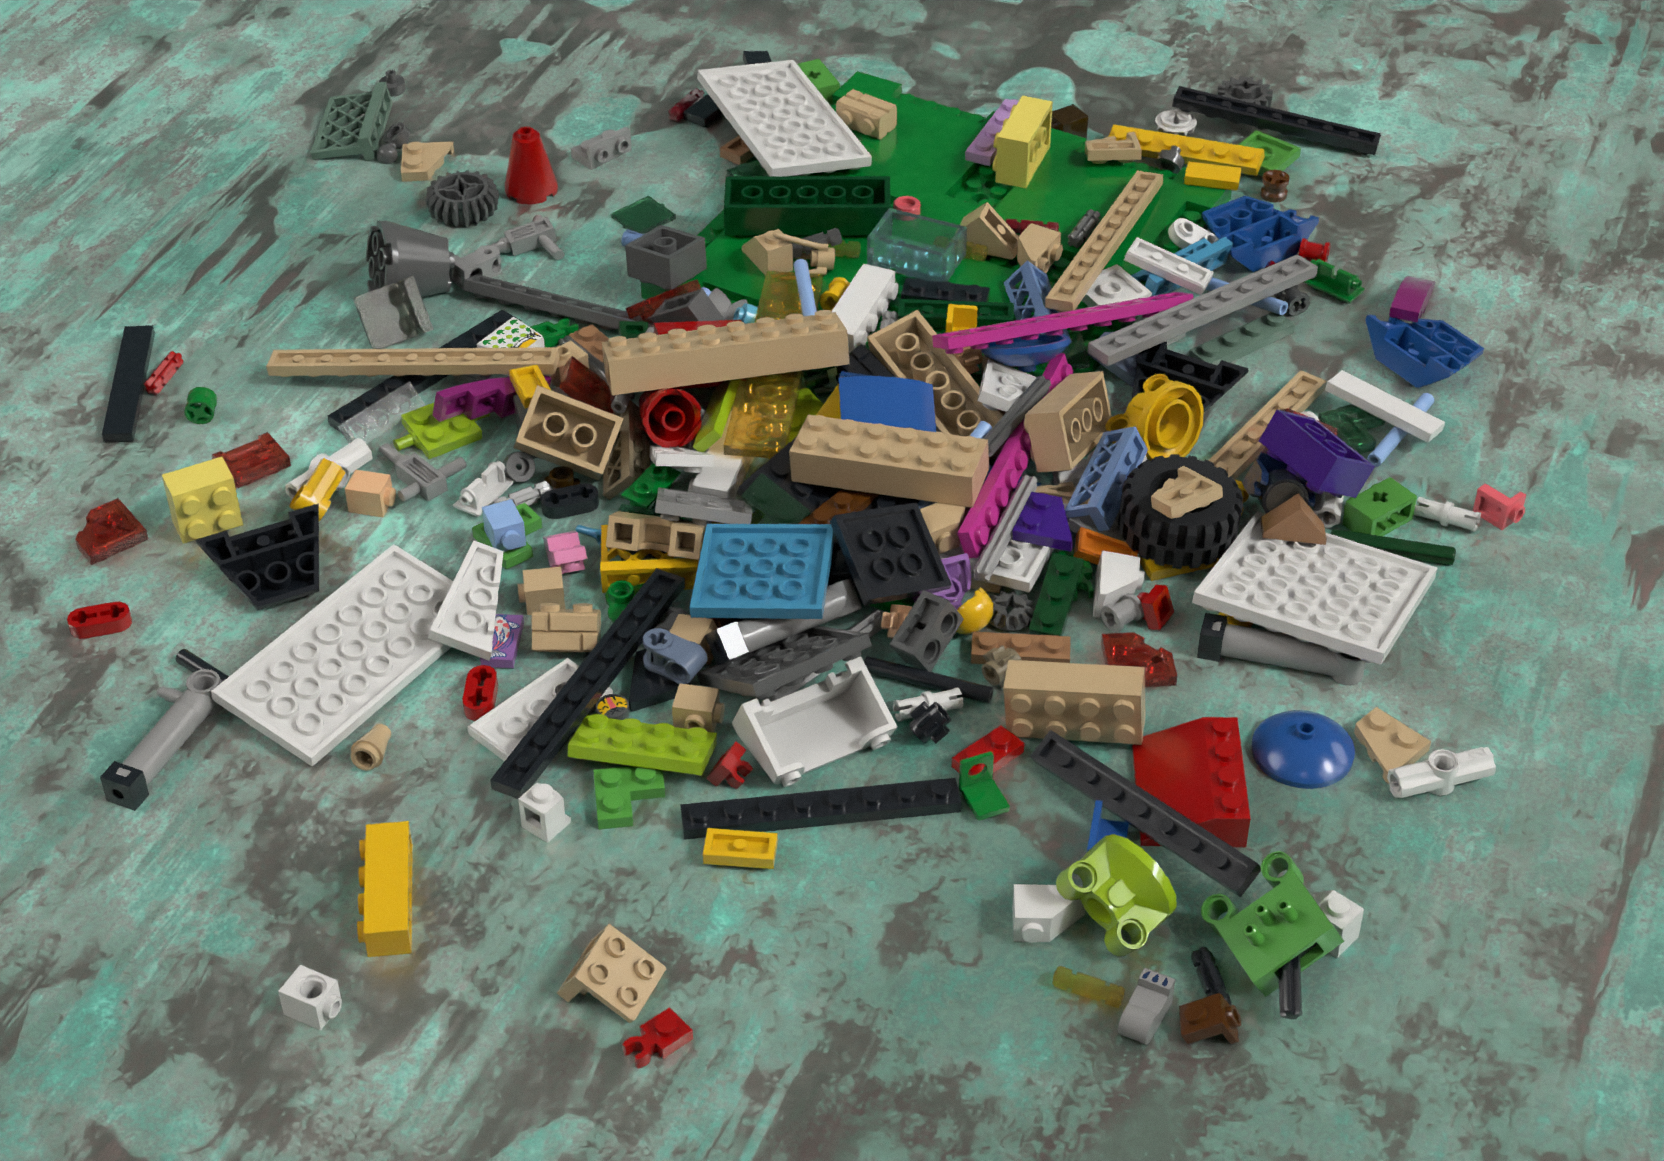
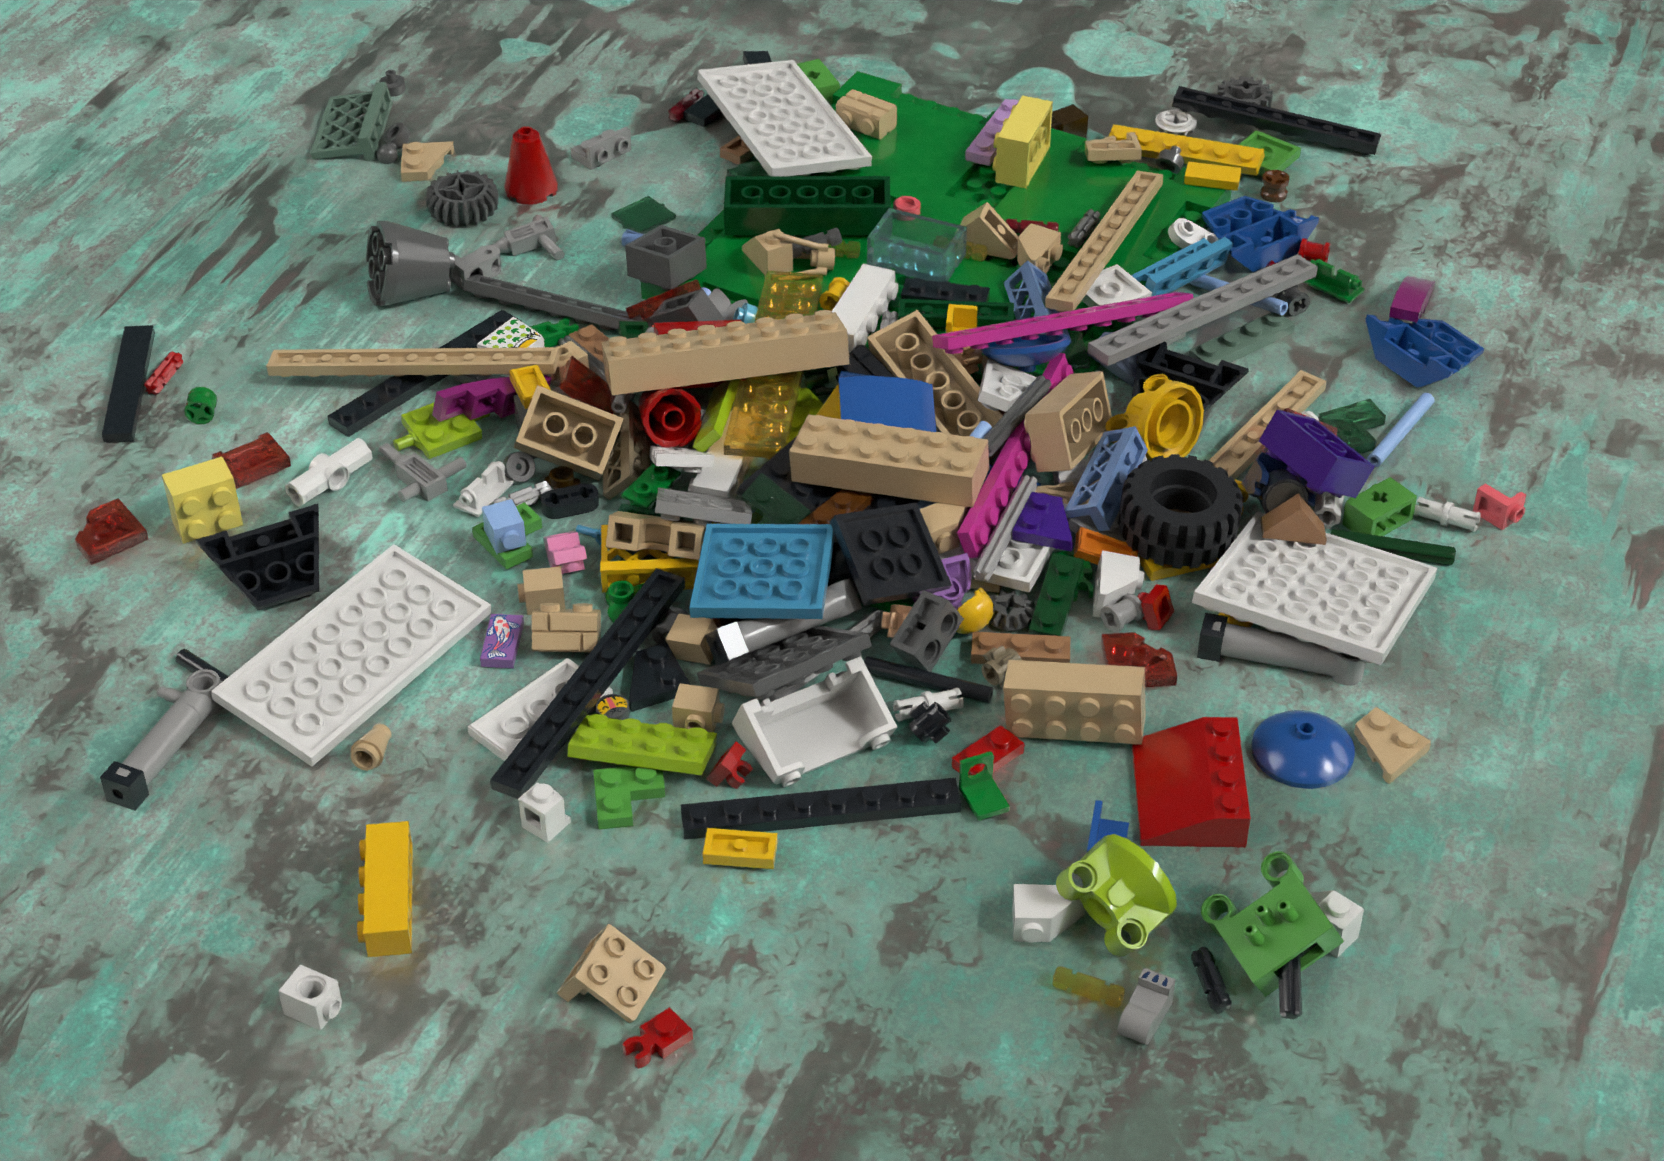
red beam [67,601,132,639] -> none
yellow piece [289,458,346,521] -> none
clear plate [338,381,426,444] -> none
light nougat brick [345,469,396,517] -> none
clear smoke bracket [353,276,434,349] -> none
white wing [428,540,504,661] -> none
red beam [462,665,498,721] -> none
sand blue piece [643,628,708,684] -> none
light blue piece [794,259,817,316] -> none
black plate [1030,730,1261,898] -> none
white tile [1124,237,1214,295] -> none
tan wing [1151,466,1223,519] -> none
reddish brown bracket [1179,993,1241,1044] -> none
white tile [1325,370,1445,443] -> none
white piece [1387,747,1496,798] -> none

